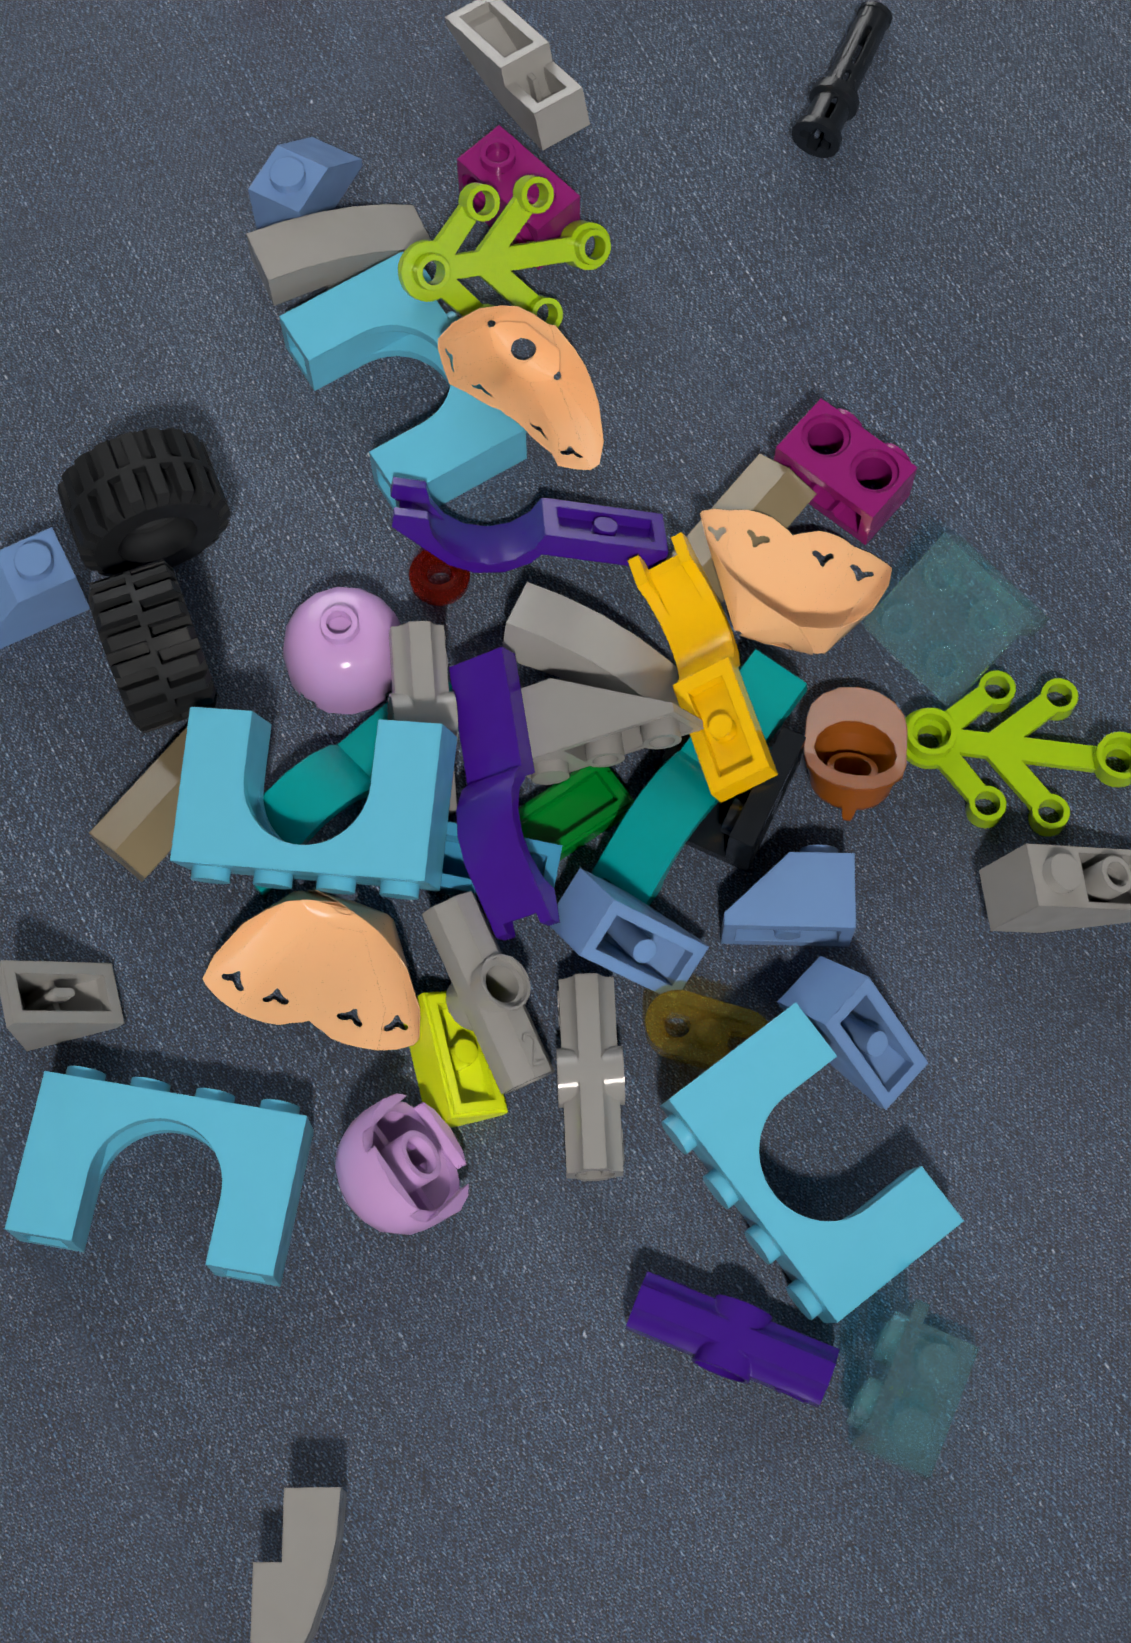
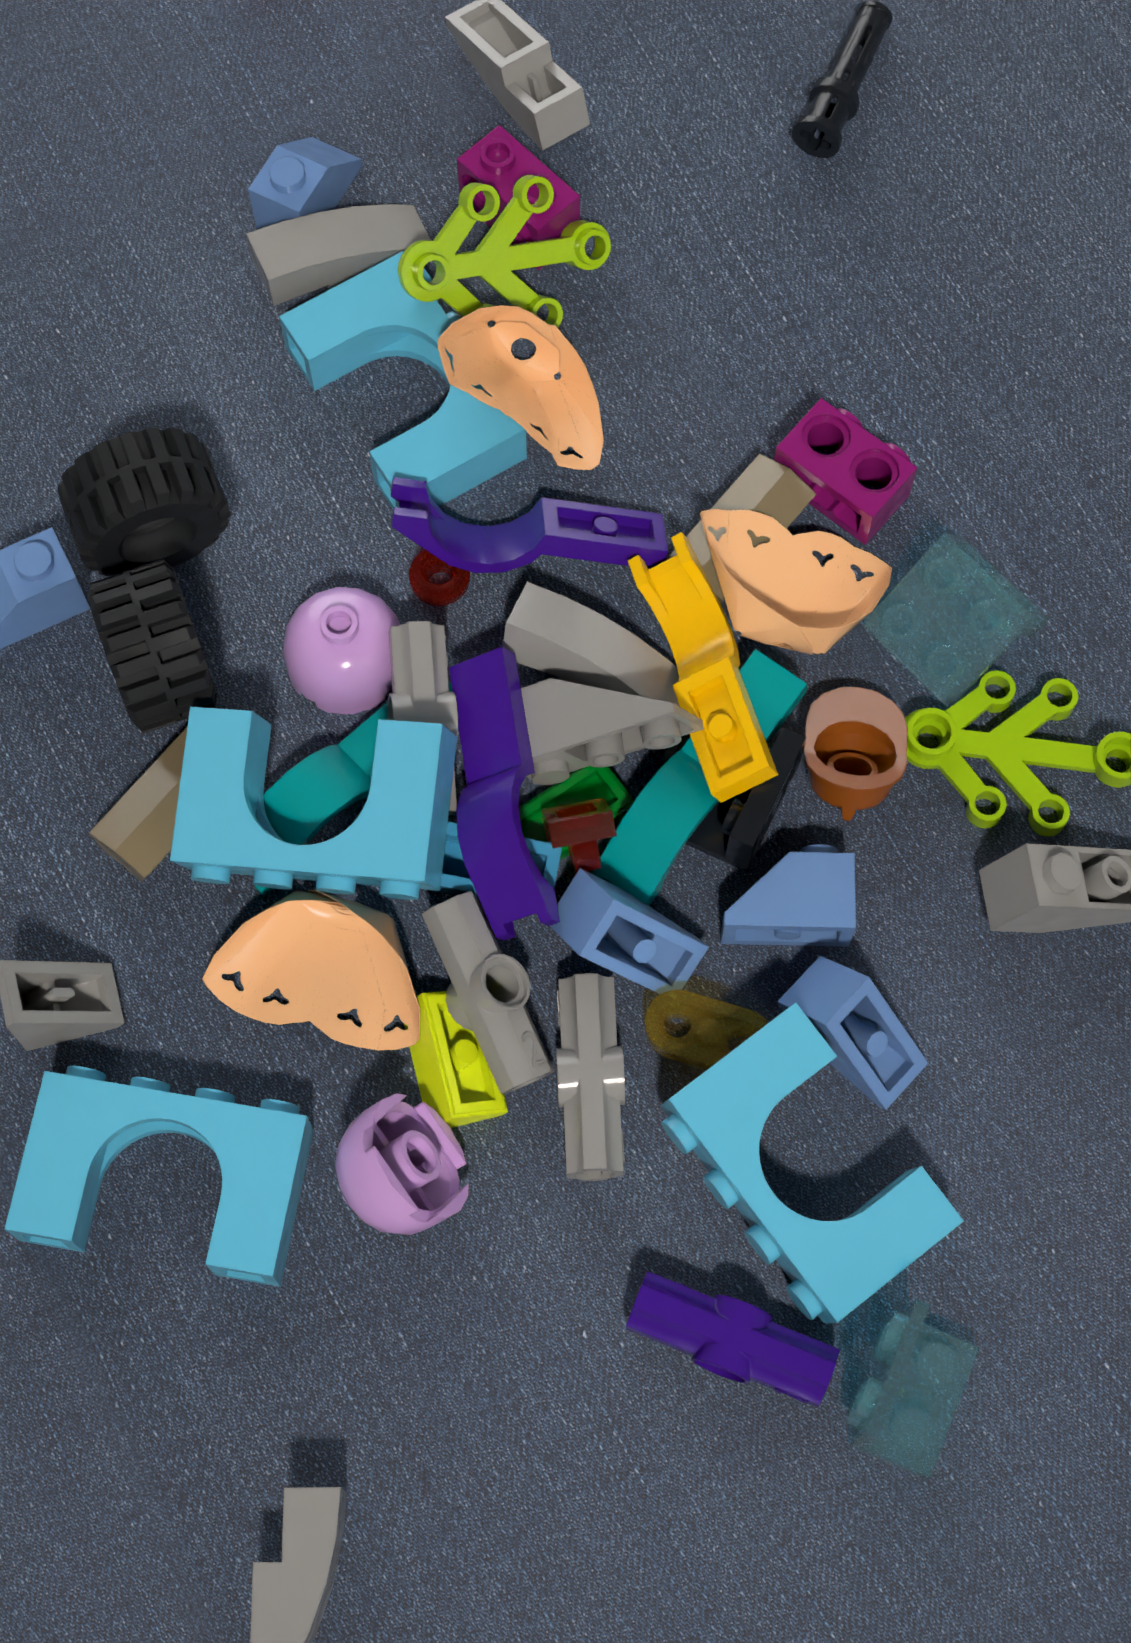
none -> clear red tile [541,797,616,873]

